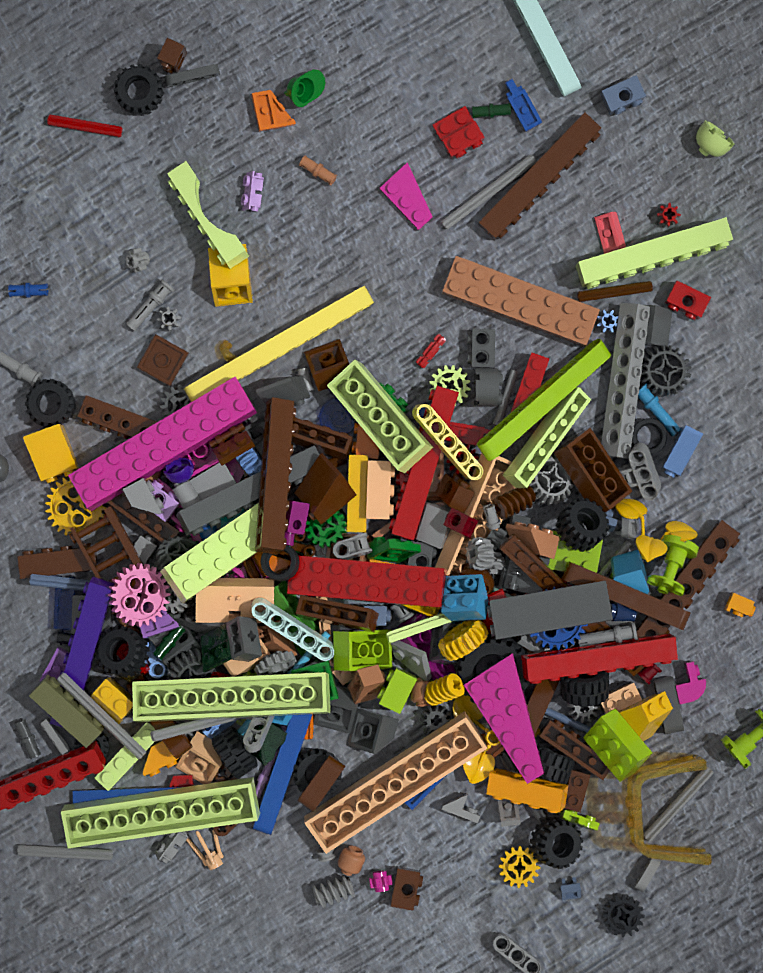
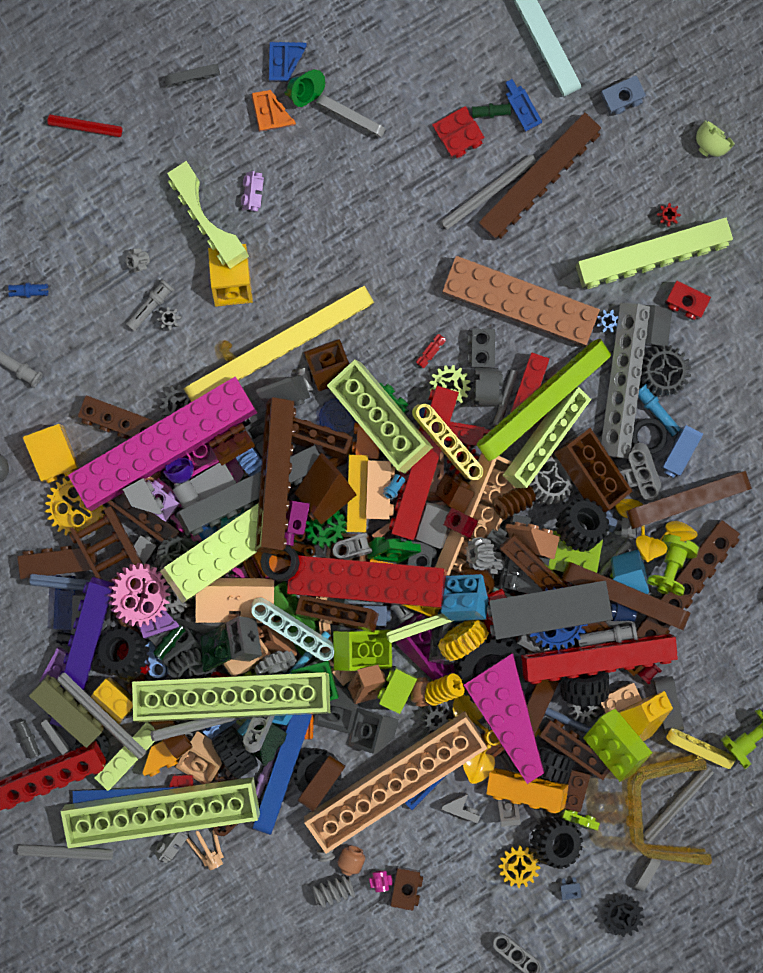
black tyre [25,379,76,427] -> none
black tyre [114,64,164,116] -> none
reddish brown plate [137,334,189,386] -> none
reddish brown brick [157,38,187,74] -> none
nougat pin [299,155,337,185] -> none
dark pink wing [380,162,433,231] -> none
light grey wing [391,640,432,681] -> none
light grey pin [483,504,501,530] -> none
reddish brown axle [577,281,653,302] -> none
coral slope [594,212,626,254] -> none
dark pink brick [675,661,706,704] -> none
light orange brick [724,592,756,618] -> none
none -> blue wing [269,42,307,82]
none -> light grey beam [316,94,386,138]
none -> dark azure pin [383,474,405,500]
none -> reddish brown beam [626,471,752,529]
none -> light yellow beam [666,728,736,769]

